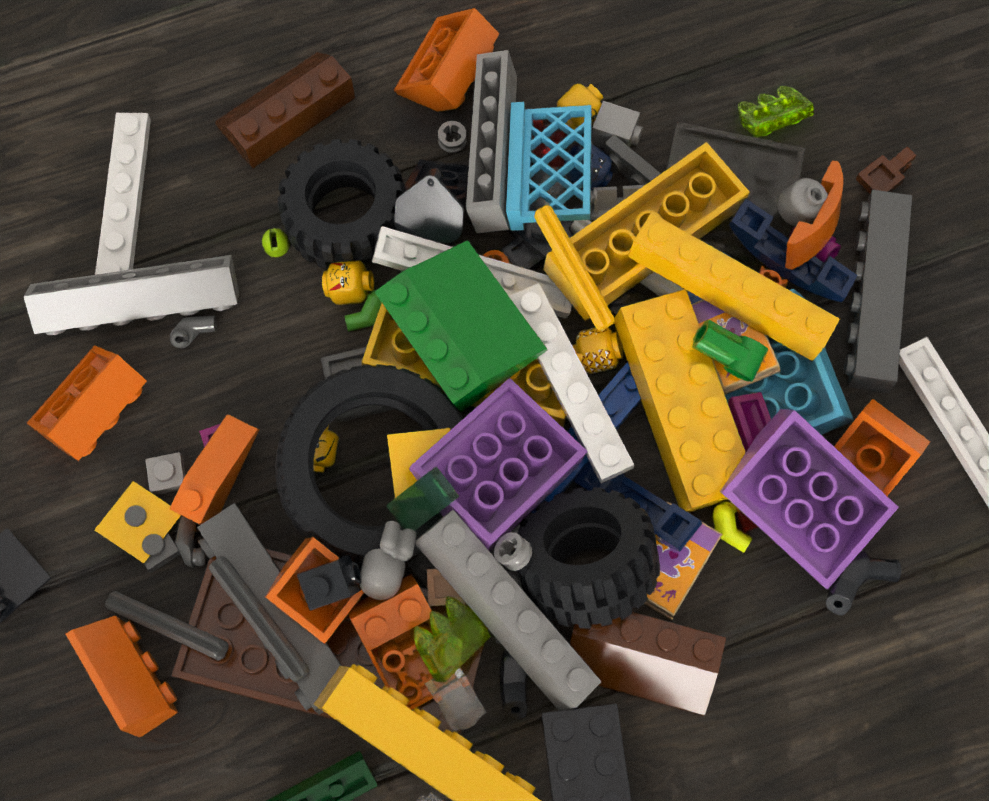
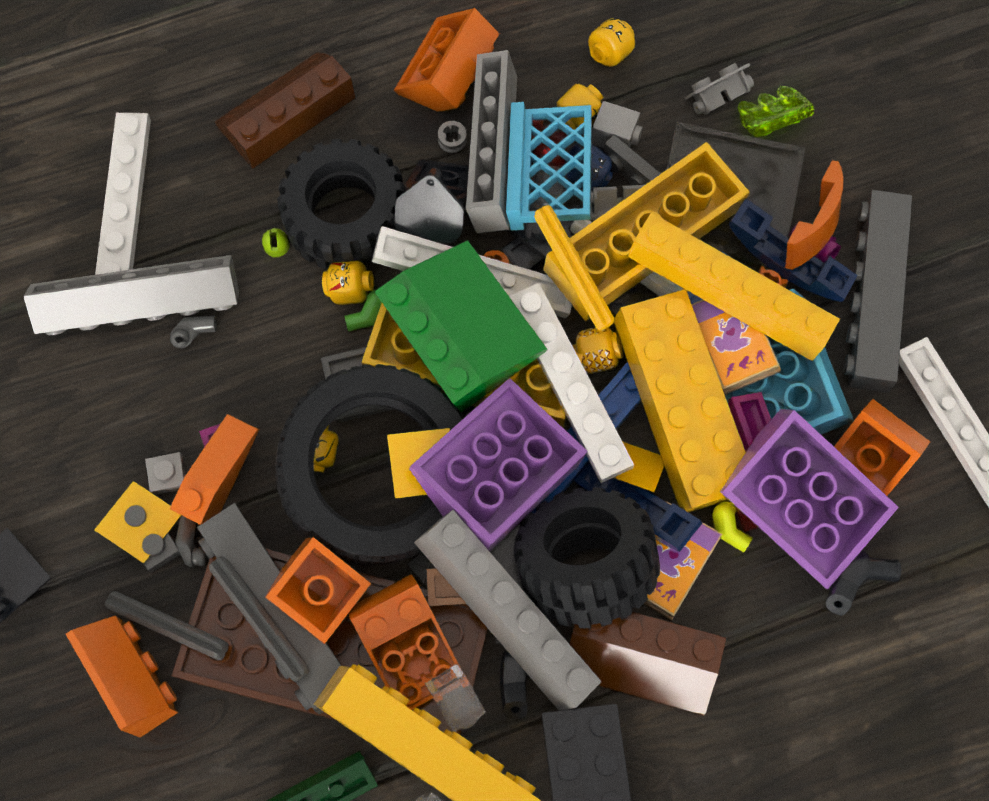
orange slope [27,345,147,461] -> none
black bracket [297,555,362,611] -> none
light grey piece [360,521,417,600] -> none
clear green tile [386,466,460,531] -> none
clear neon green plate [414,596,491,682] -> none
light grey bush [494,532,532,571] -> none
green piece [692,320,768,382] -> none
light grey head [778,178,828,227] -> none
reddish brown plate [856,146,916,194] -> none
none -> yellow head [588,18,635,67]
none -> yellow sticker [614,441,664,492]
none -> light grey hinge [684,63,754,115]

